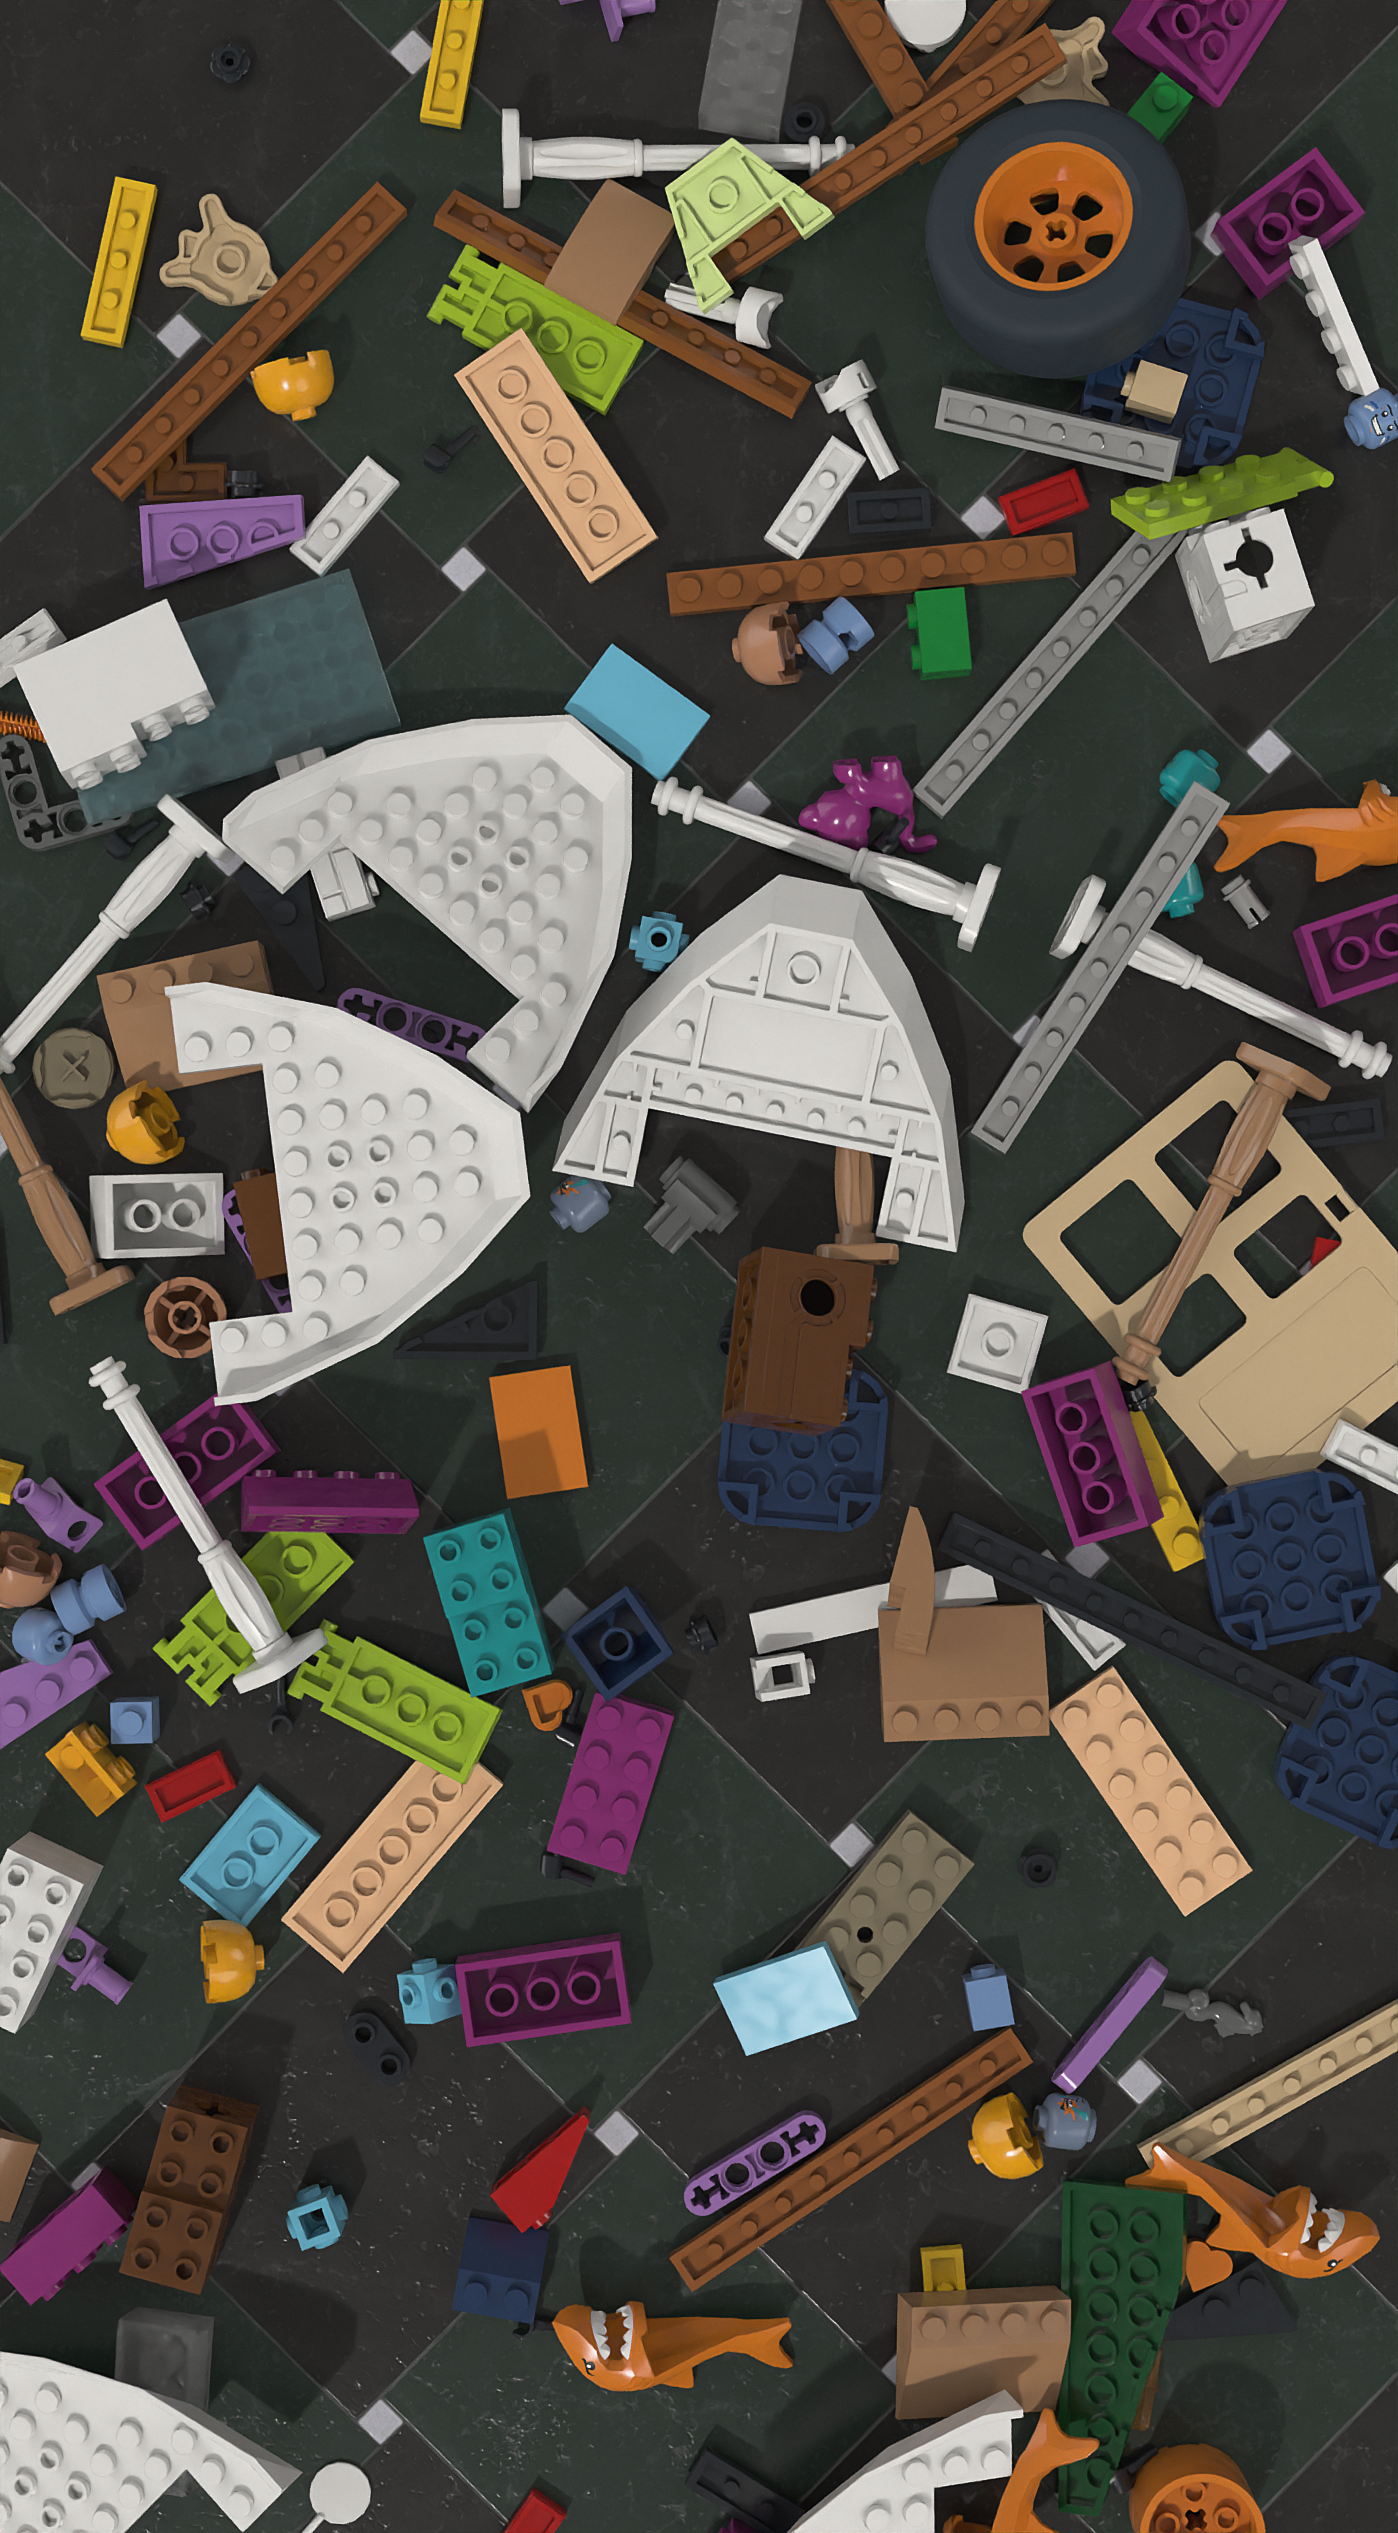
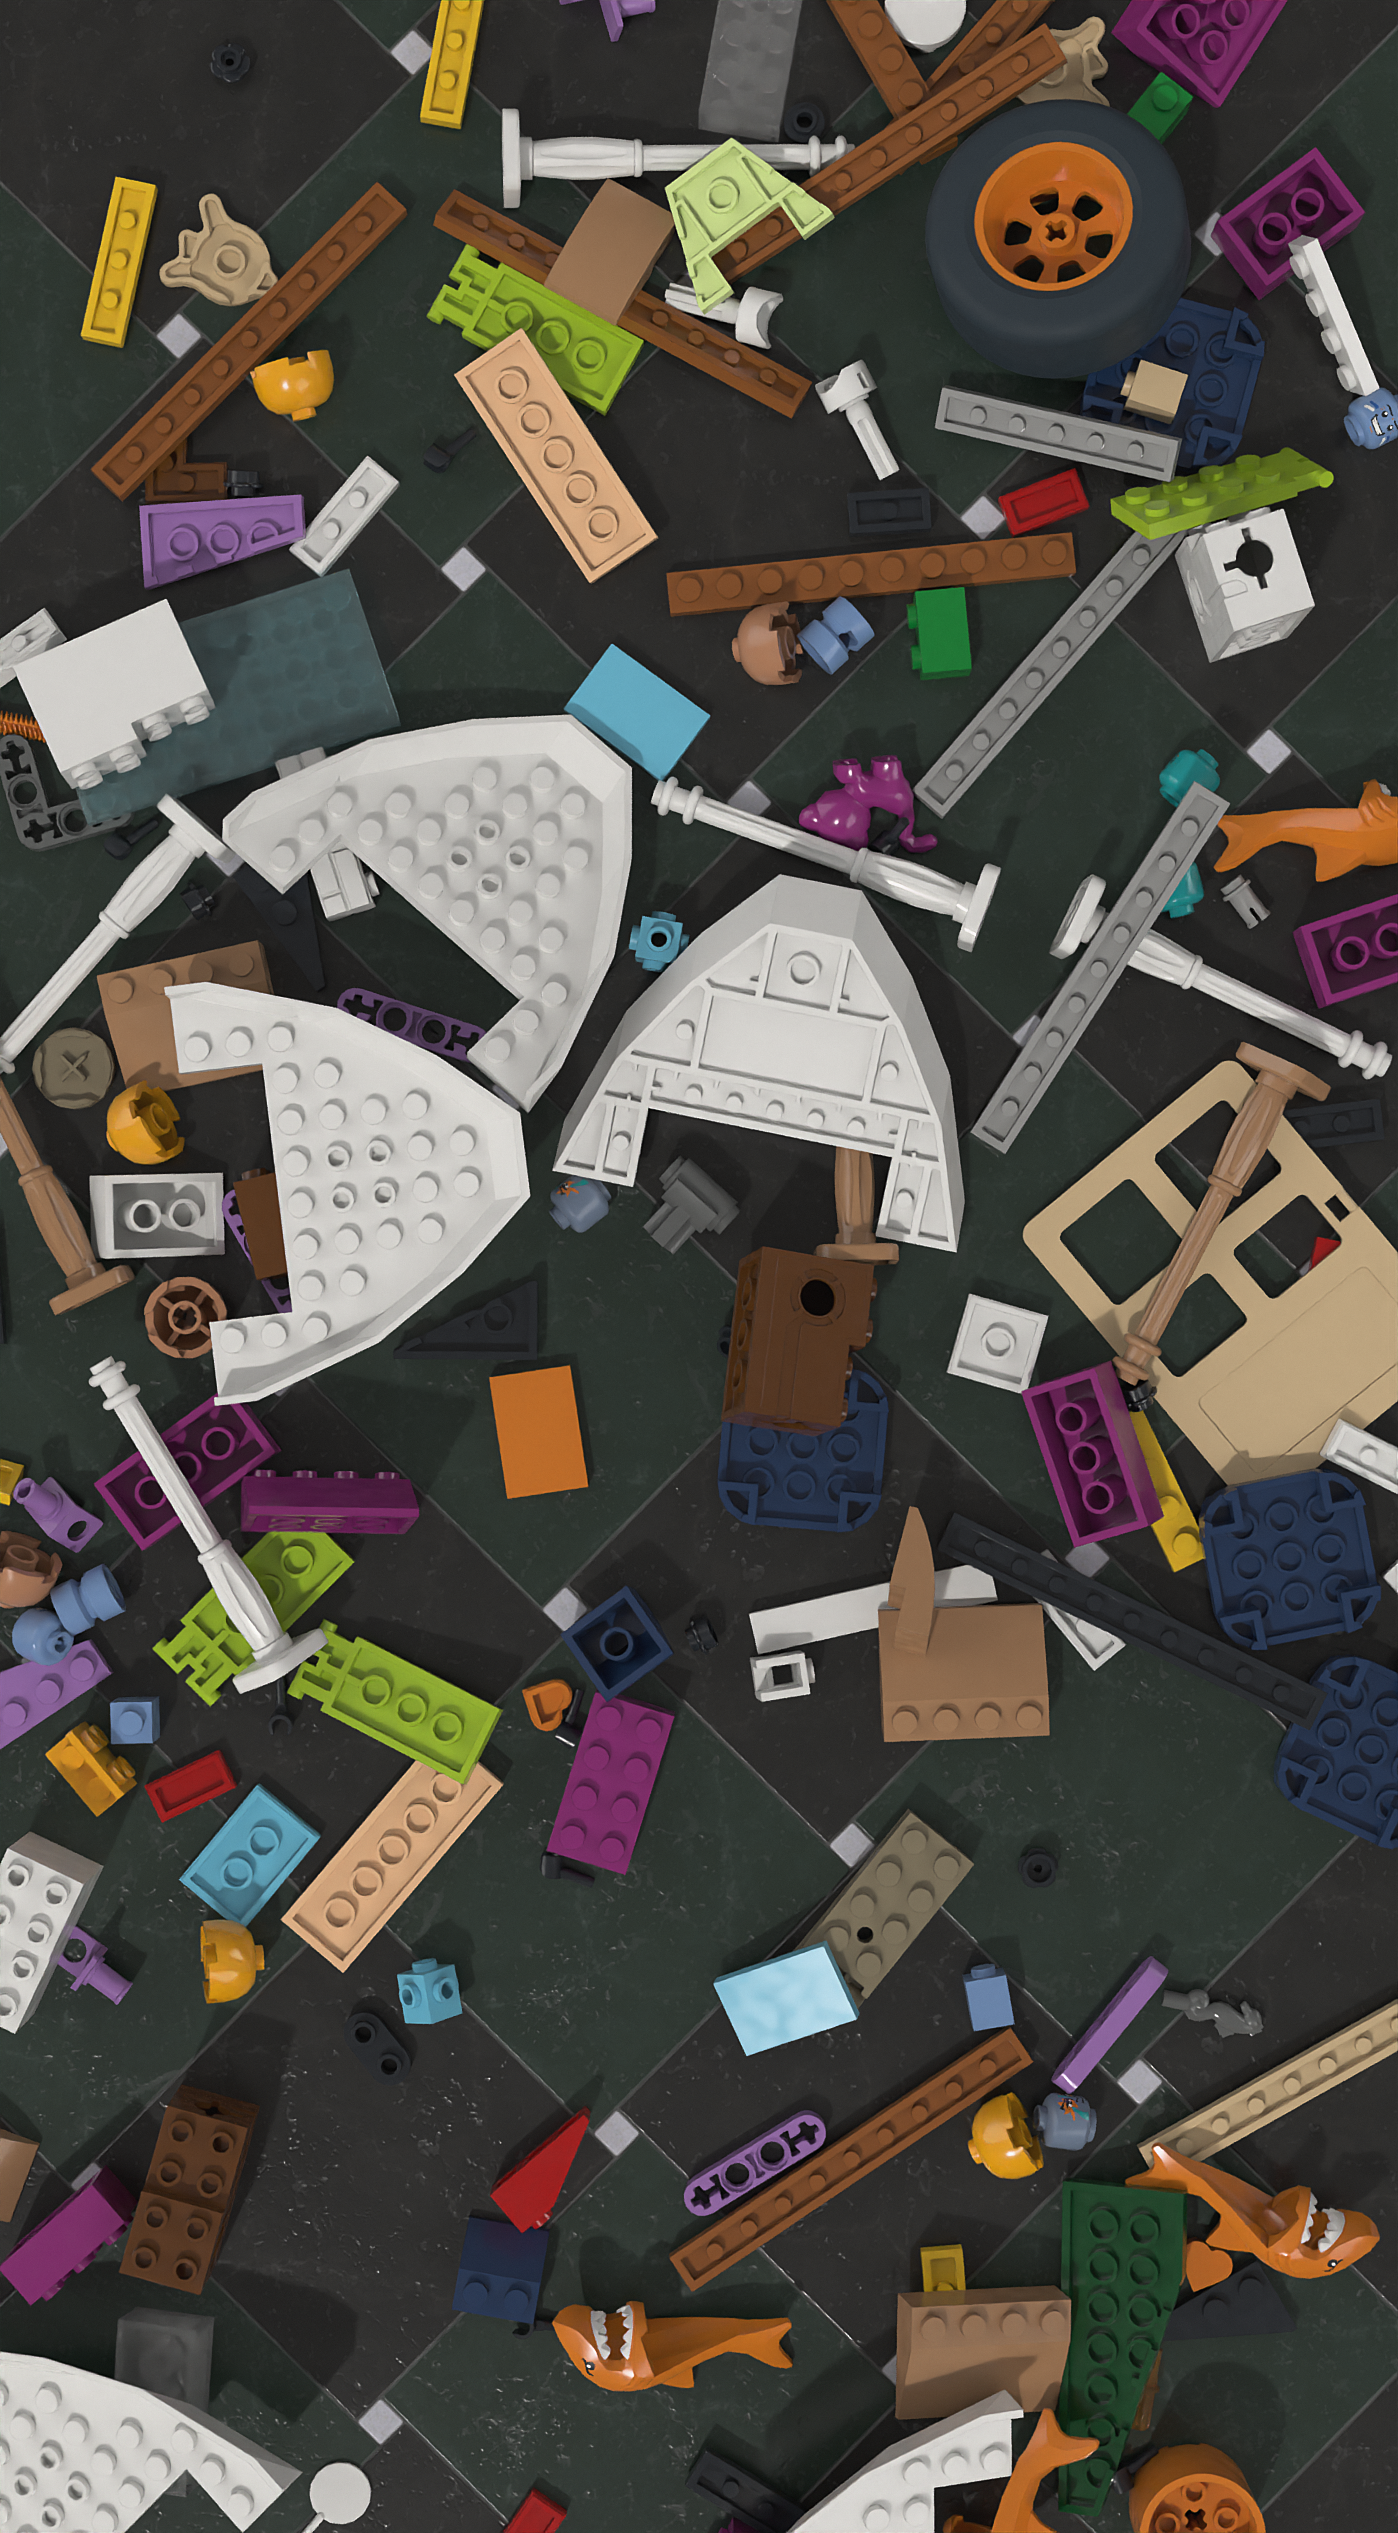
medium azure brick [286,2184,349,2251] -> none
teal piece [423,1508,556,1698] -> none
magenta brick [455,1932,632,2047] -> none
white tile [764,436,866,560] -> none
light nougat plate [1049,1666,1252,1916] -> none

